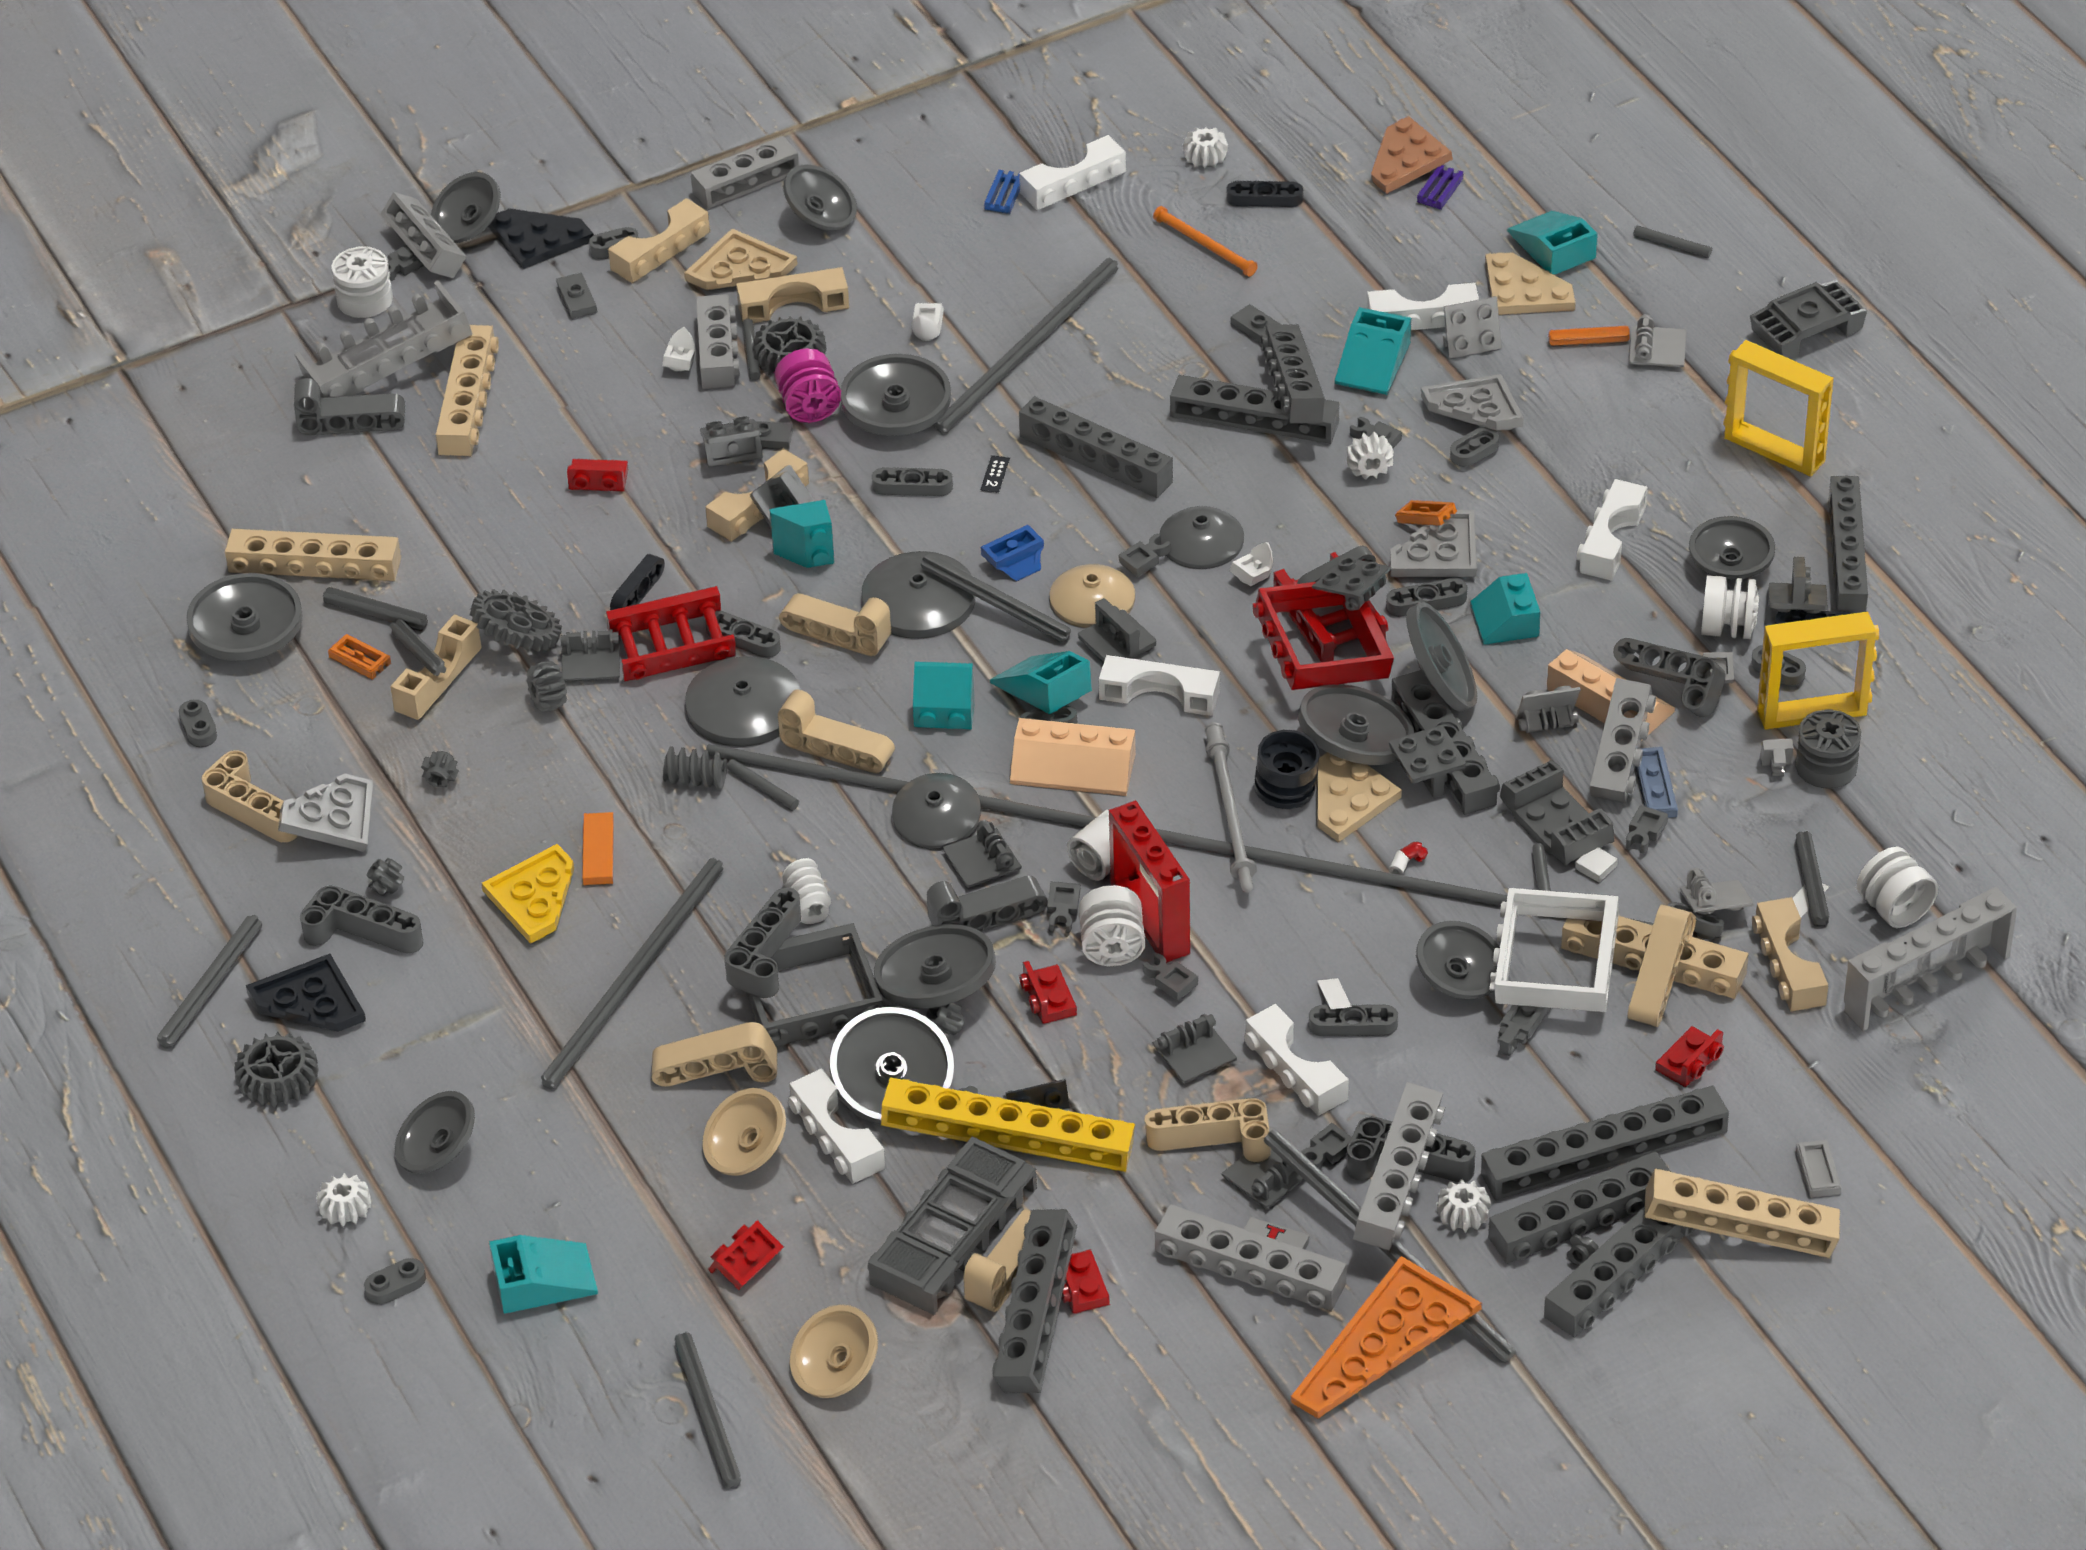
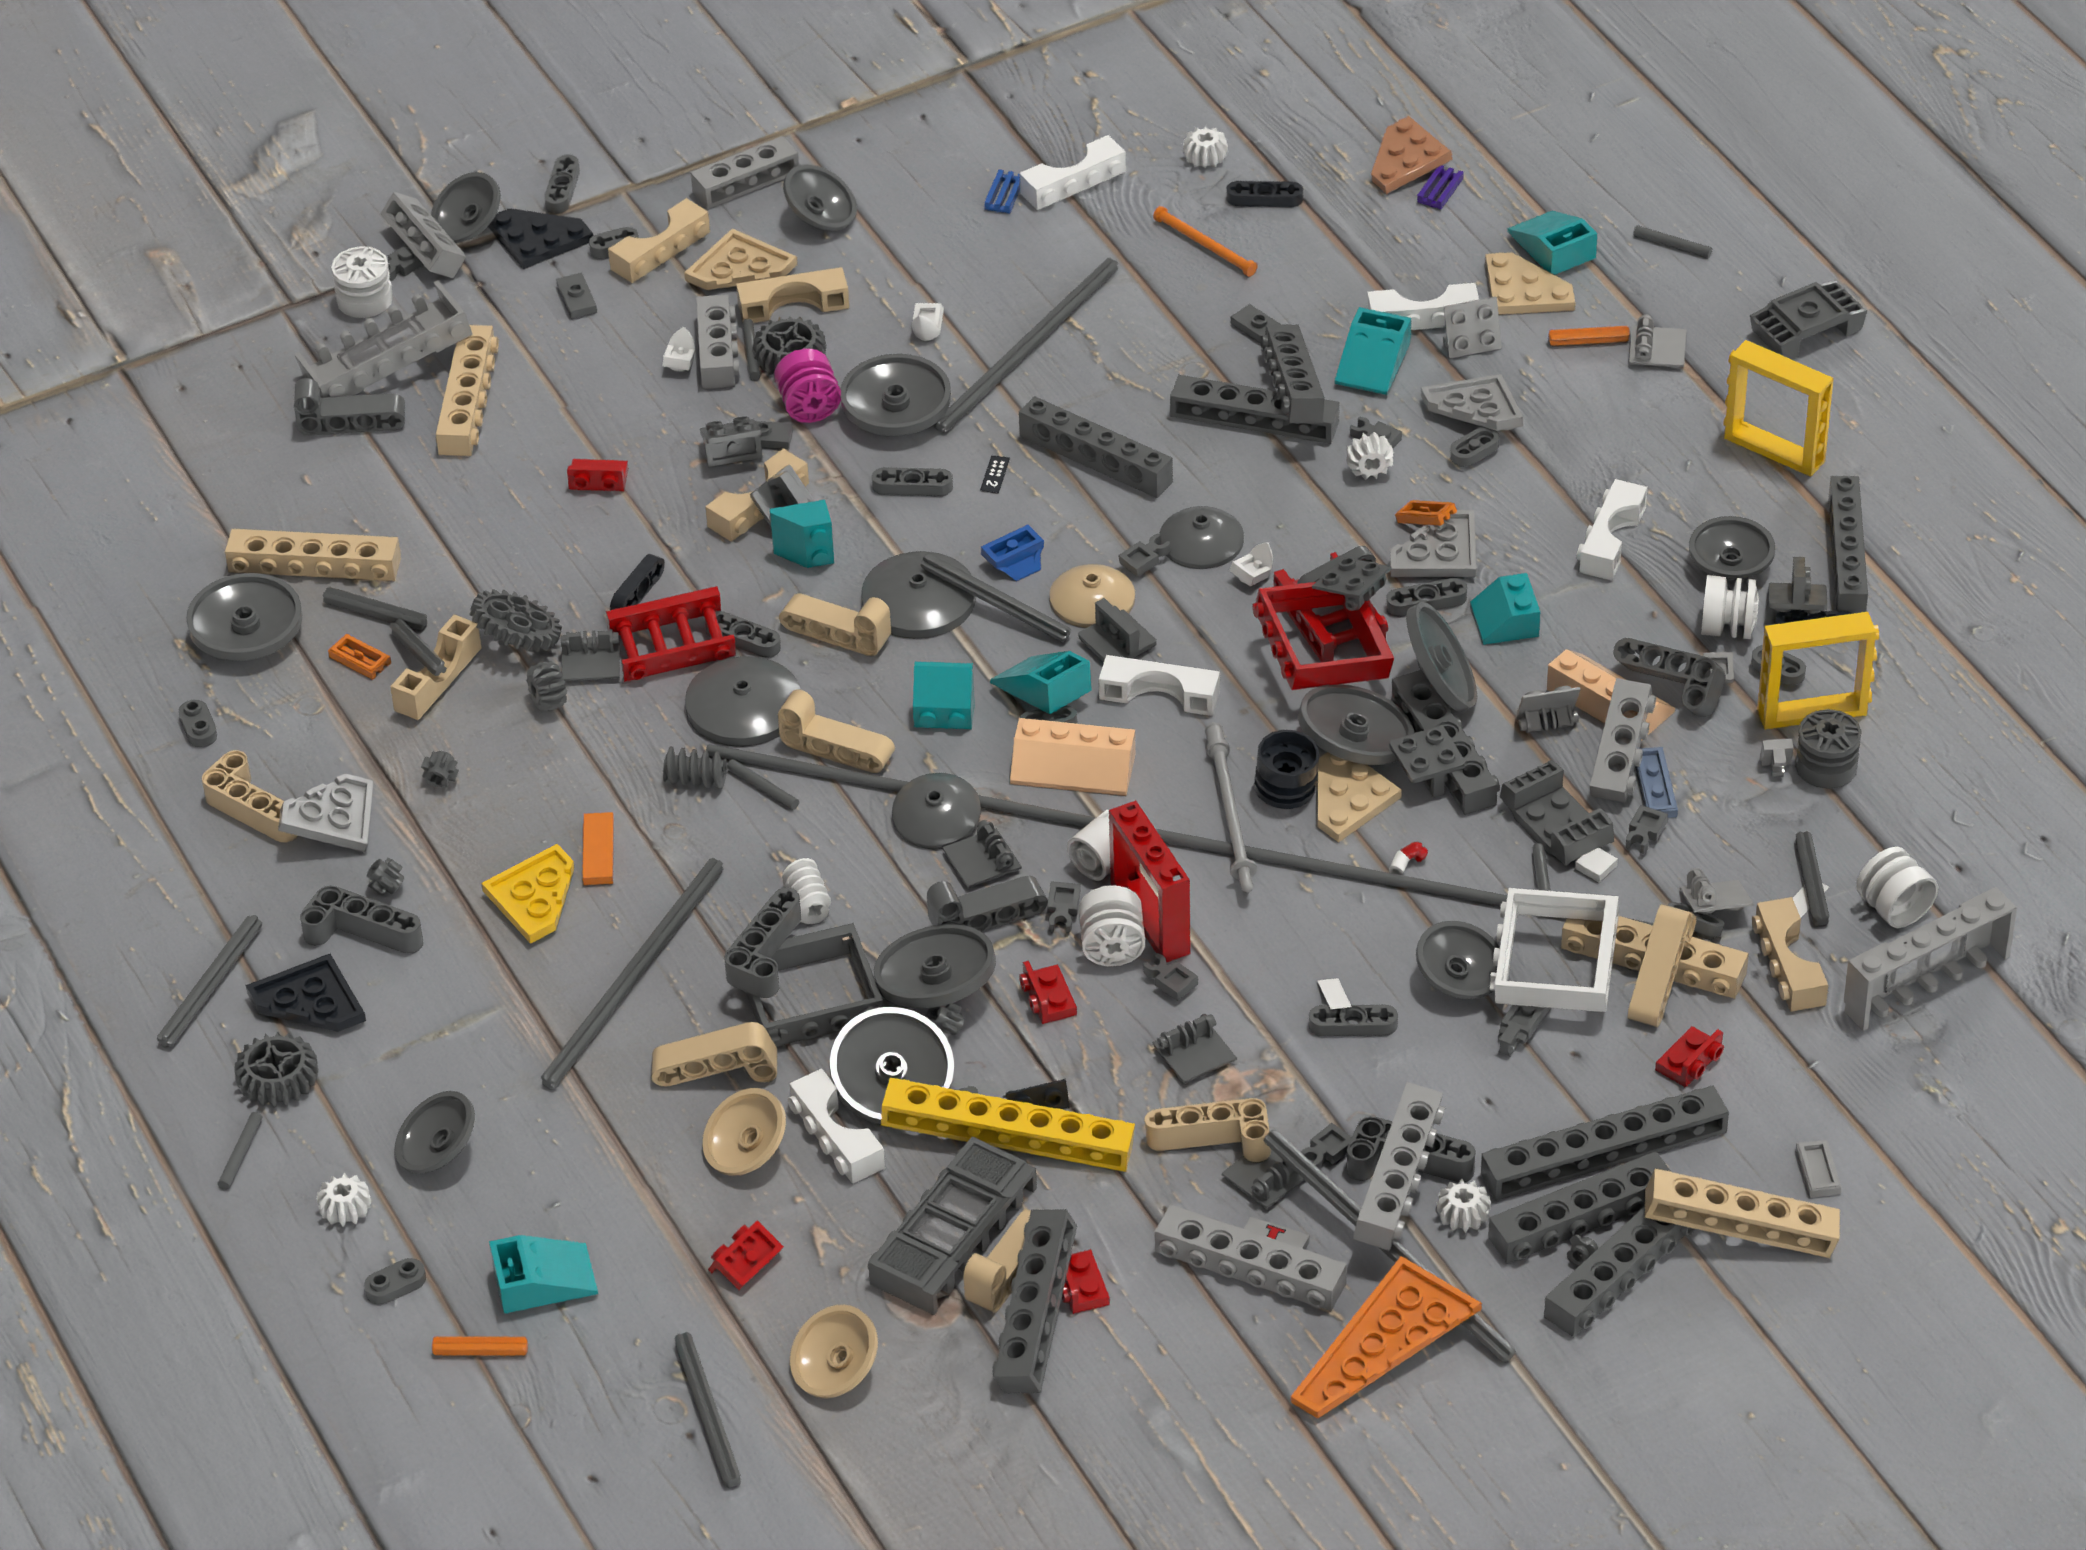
white arch [1244,1004,1349,1116] -> none
none -> dark grey bar [218,1112,263,1189]
none -> orange axle [432,1336,528,1356]
none -> dark grey beam [545,155,580,214]

